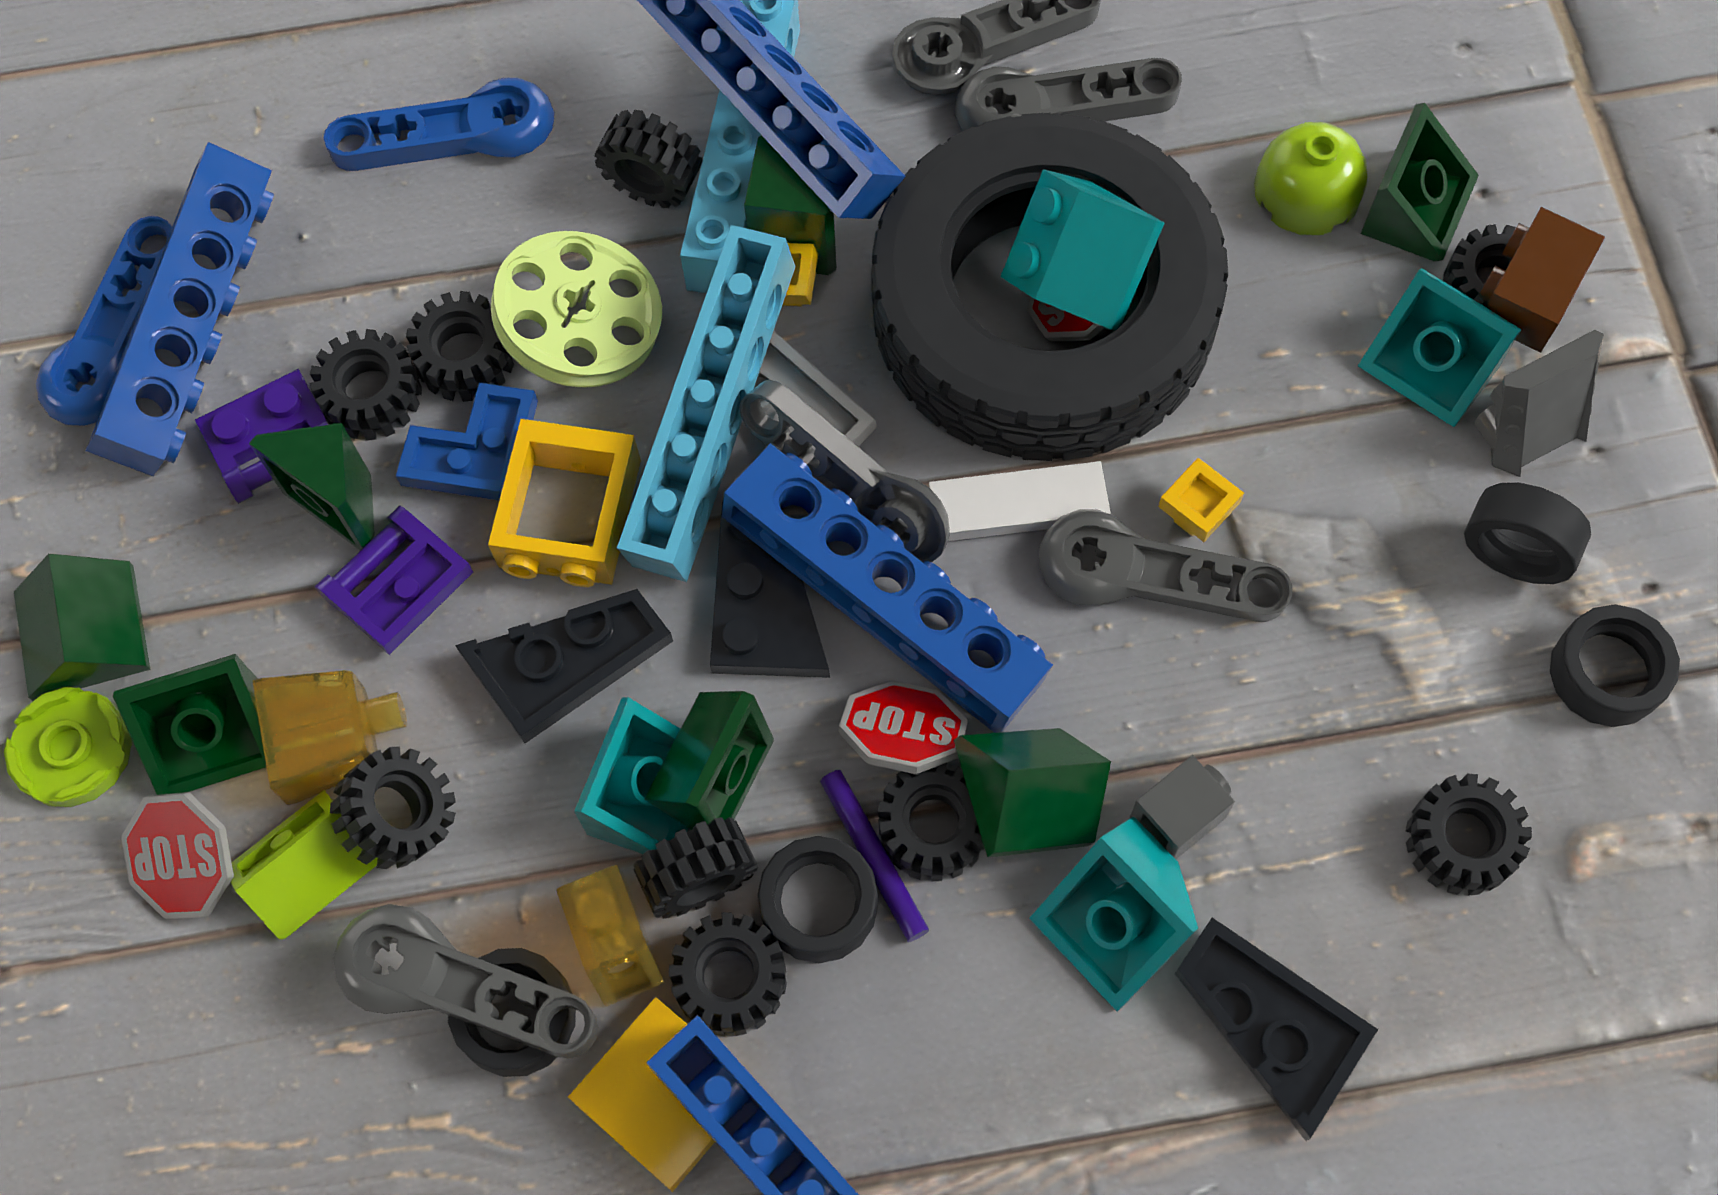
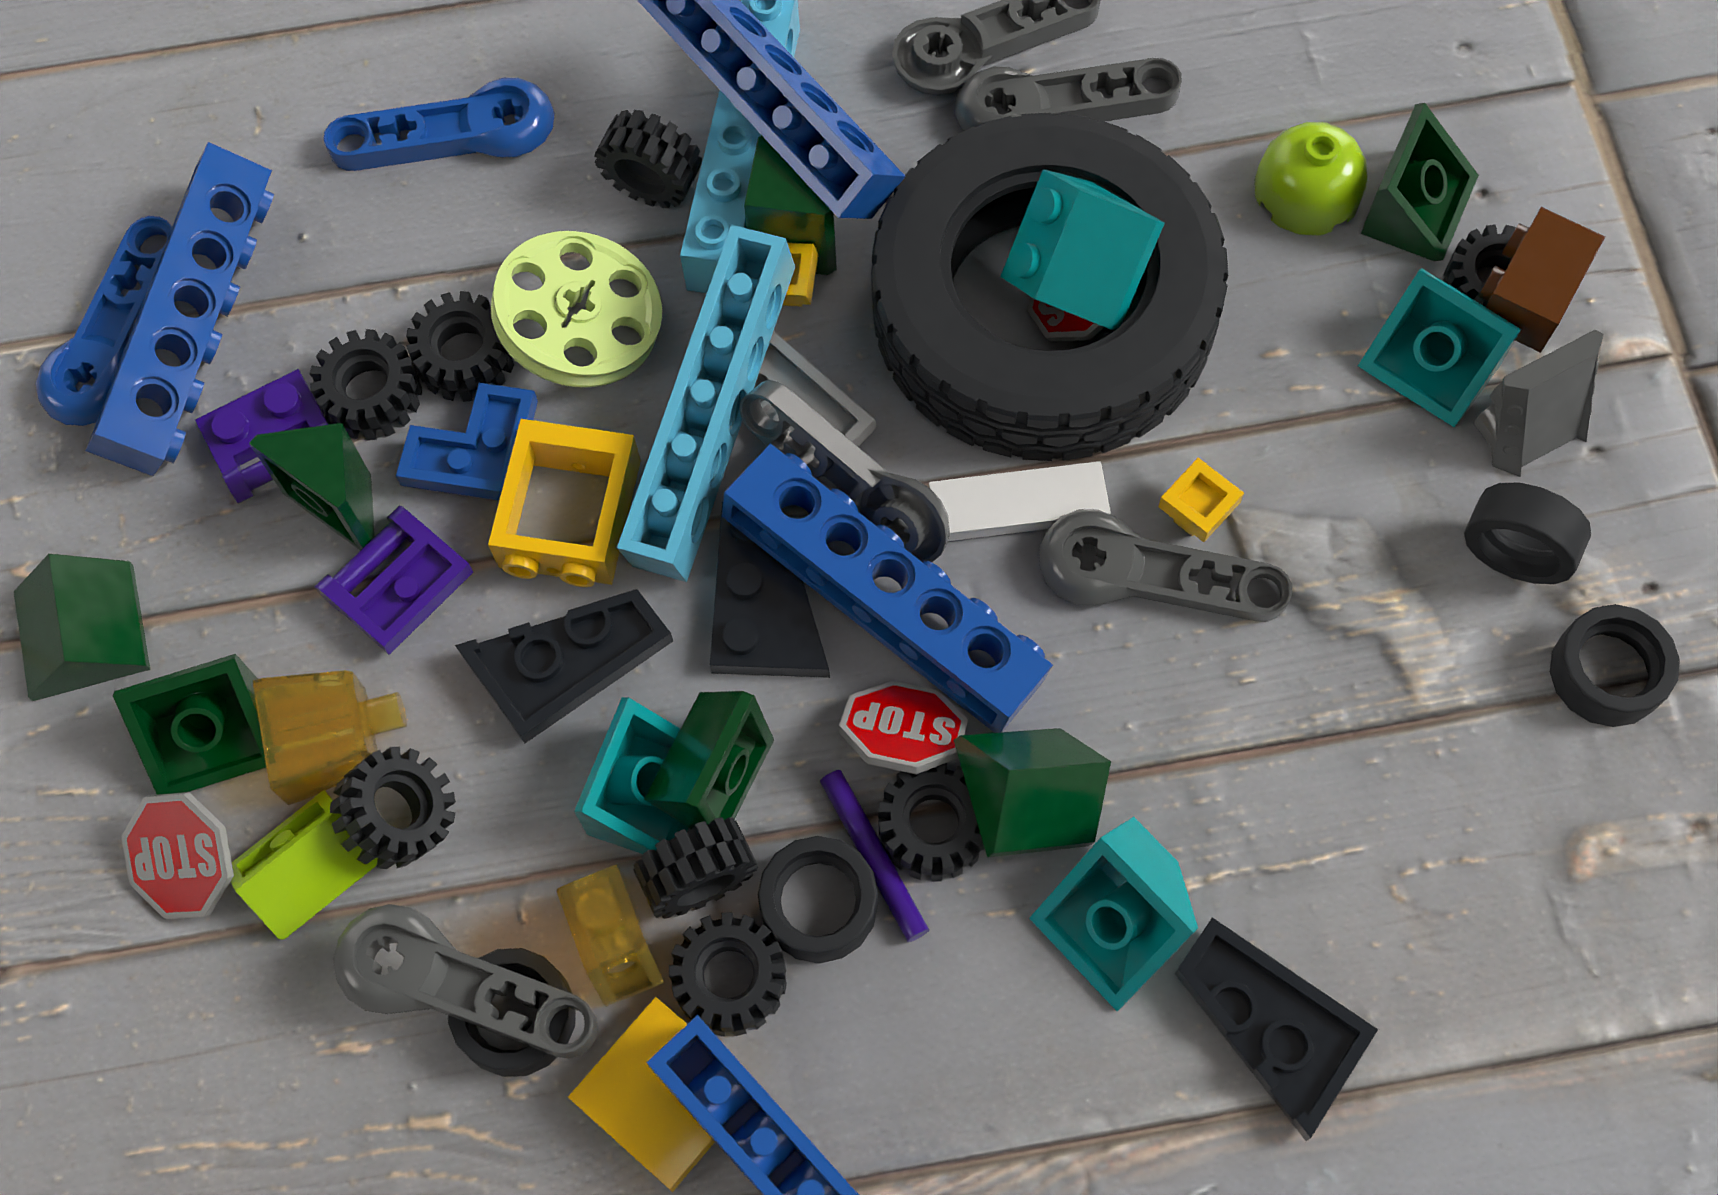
lime tile [4,687,132,807] -> none
dark grey brick [1130,755,1235,859] -> none
black tyre [1405,773,1532,896] -> none

